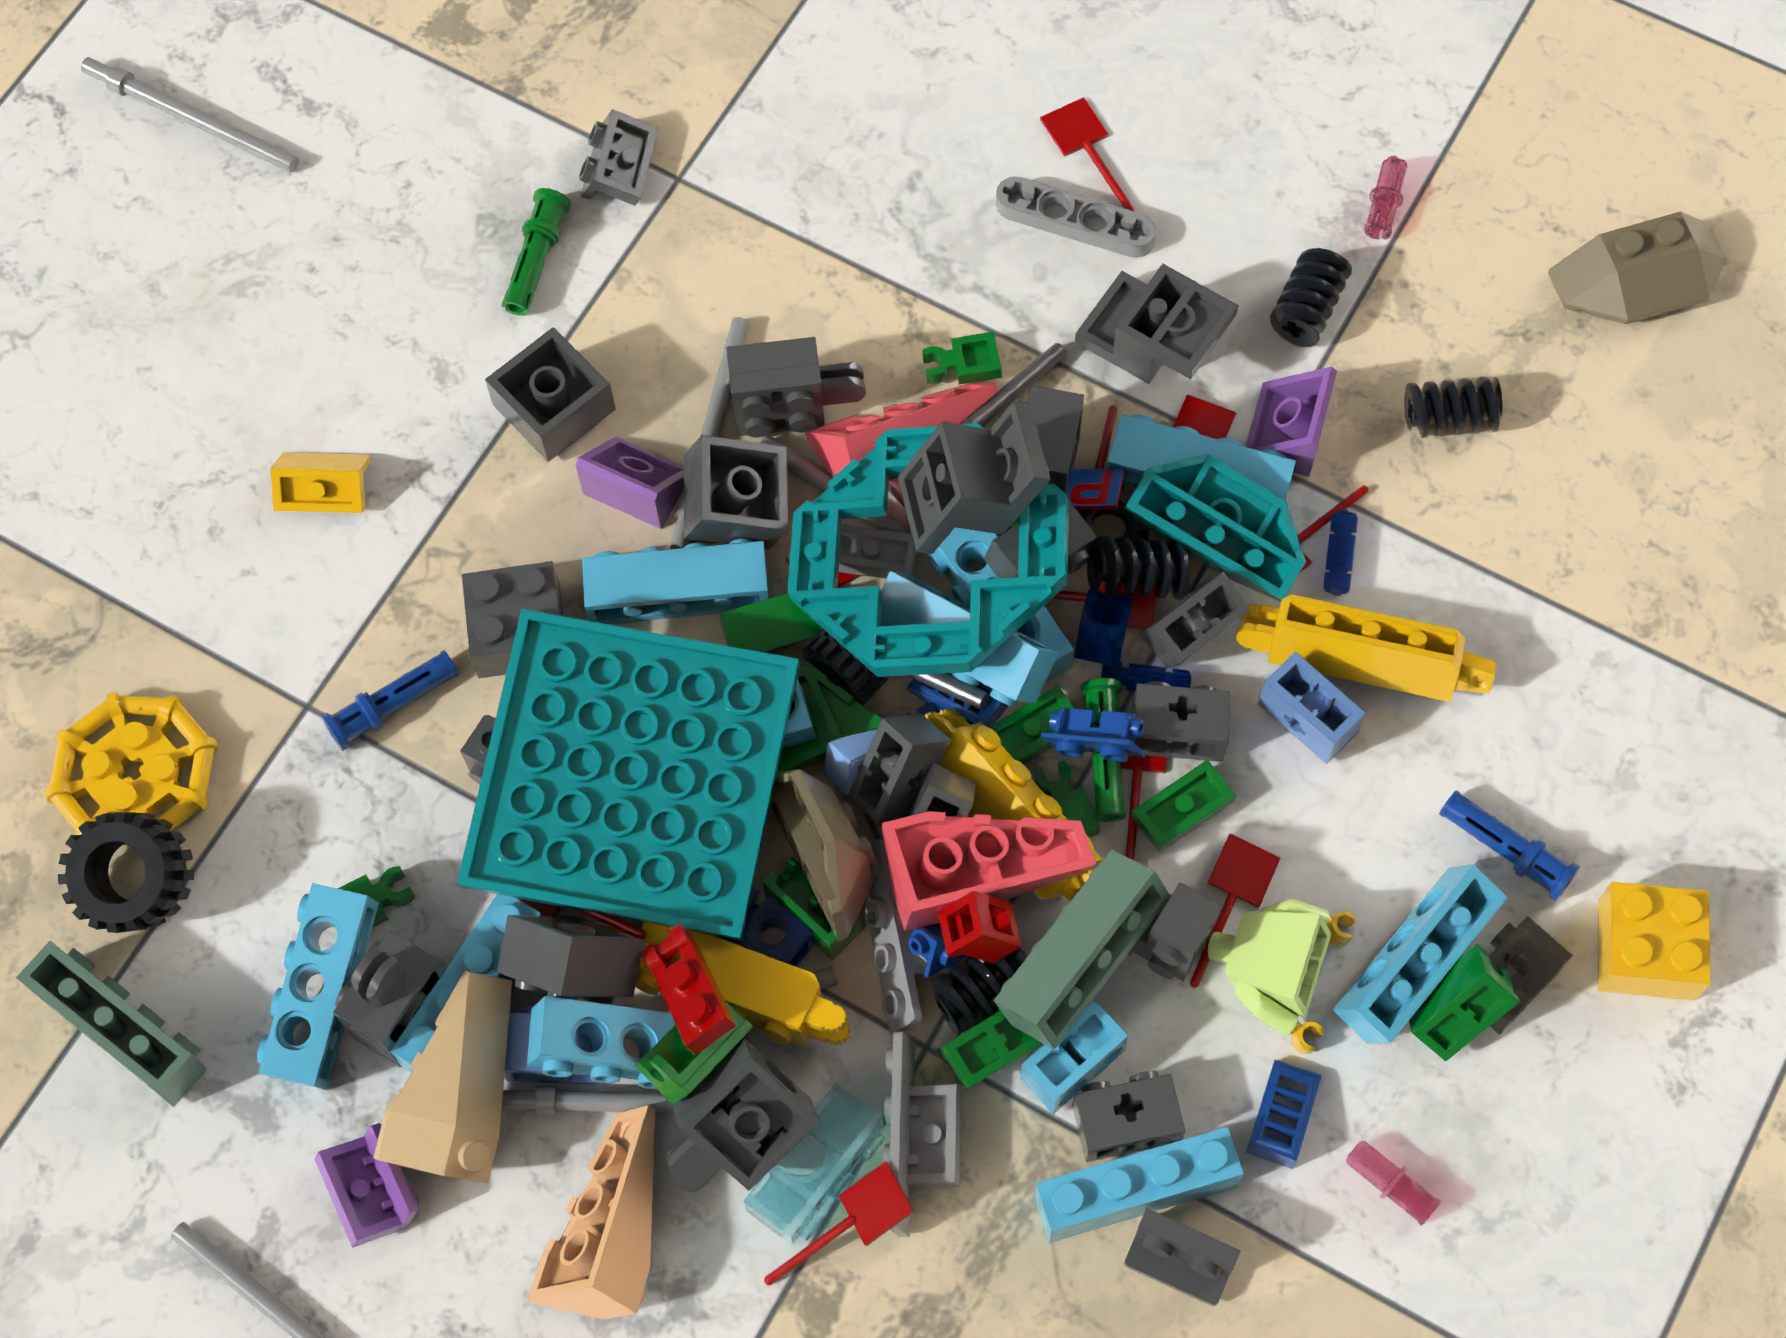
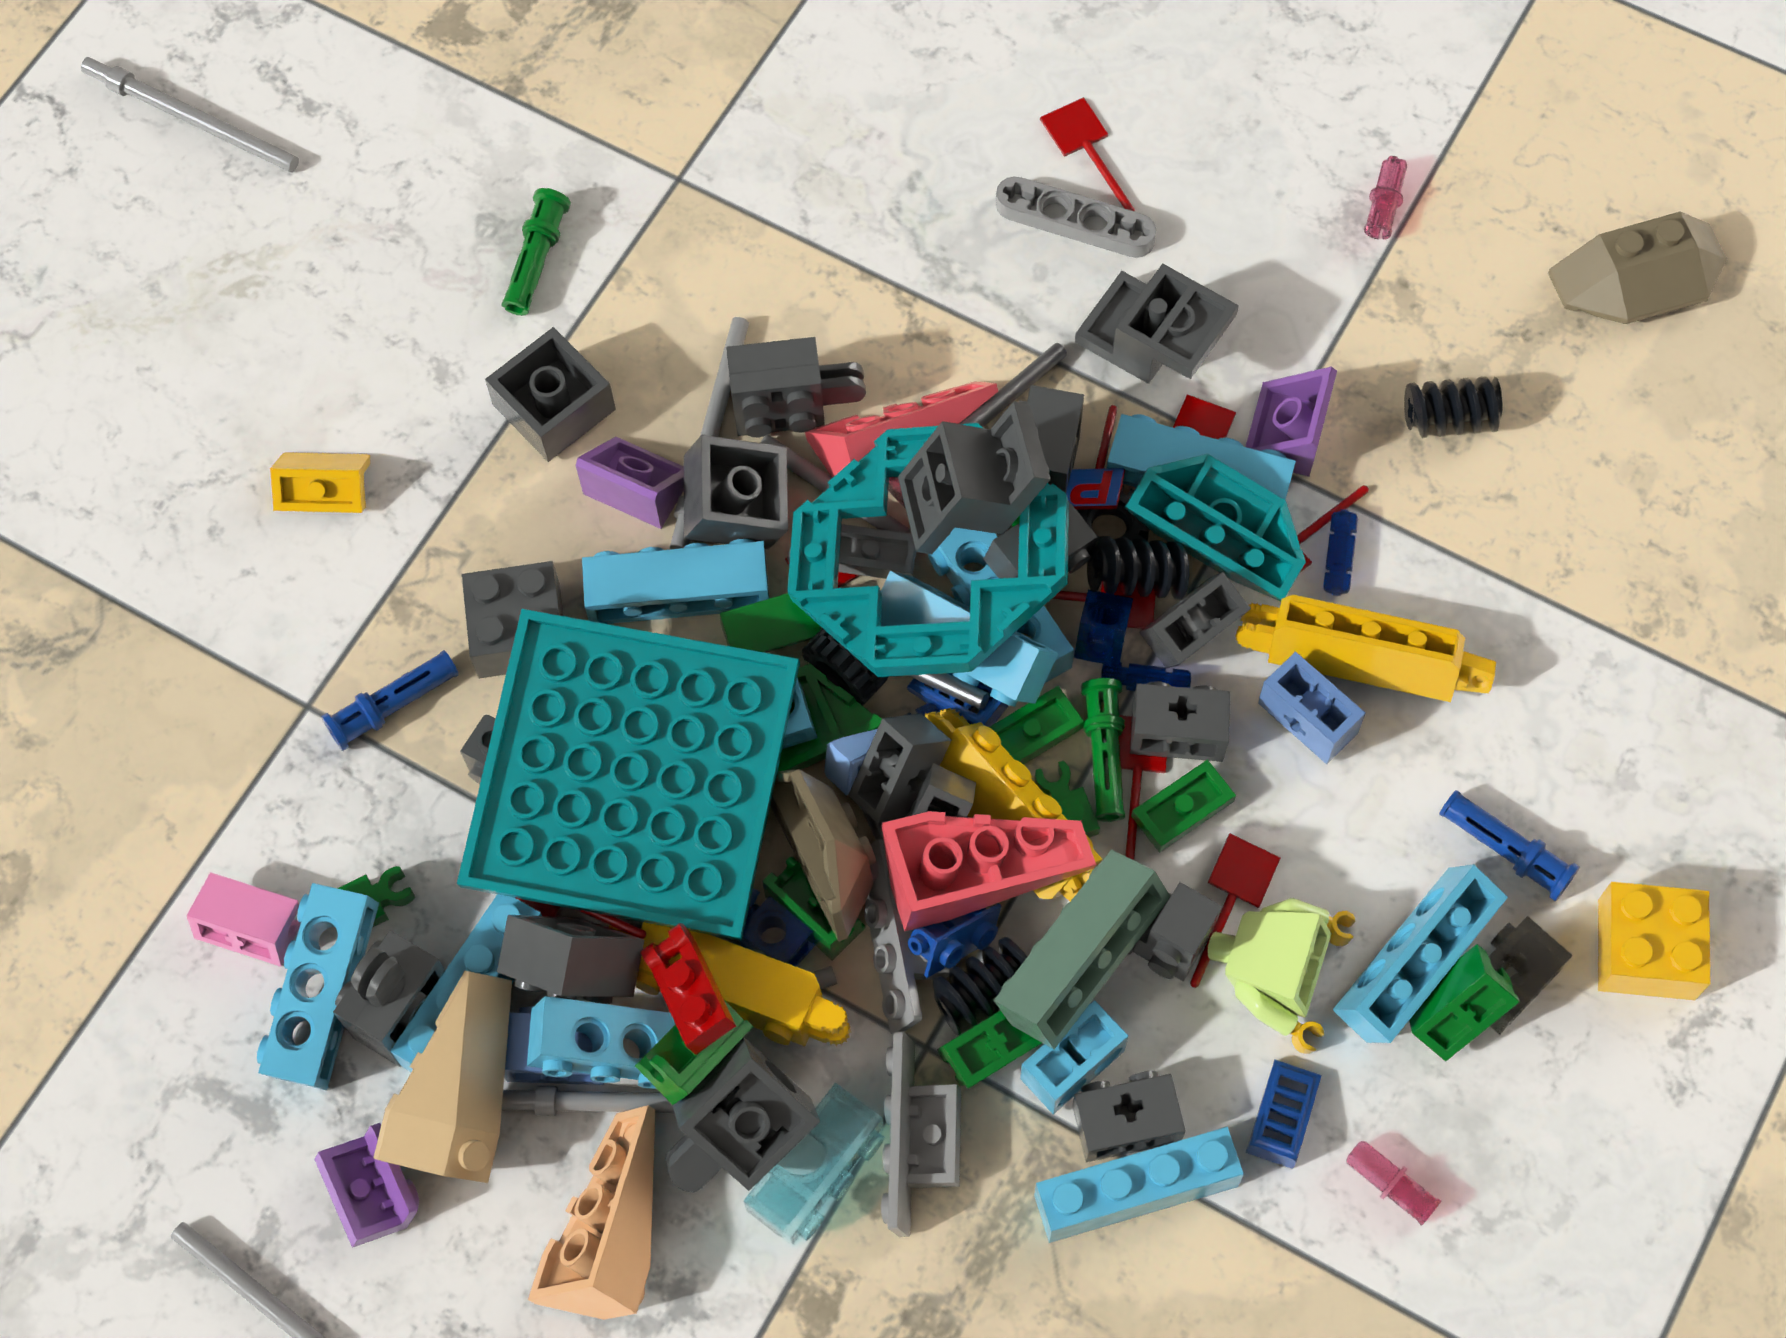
sand green brick [16,941,207,1107] -> none
yellow plate [44,691,218,846] -> none
black tyre [58,812,194,933] -> none
bracket [579,109,659,206] -> none
red piece [764,1161,915,1286] -> none
green plate [922,331,1002,385] -> none
red brick [938,891,1022,963] -> none
blue hinge [1041,707,1145,762] -> none
dark grey bracket [1124,1208,1241,1306] -> none
black piece [1270,248,1352,347] -> none
none -> bright pink hinge [186,872,300,967]

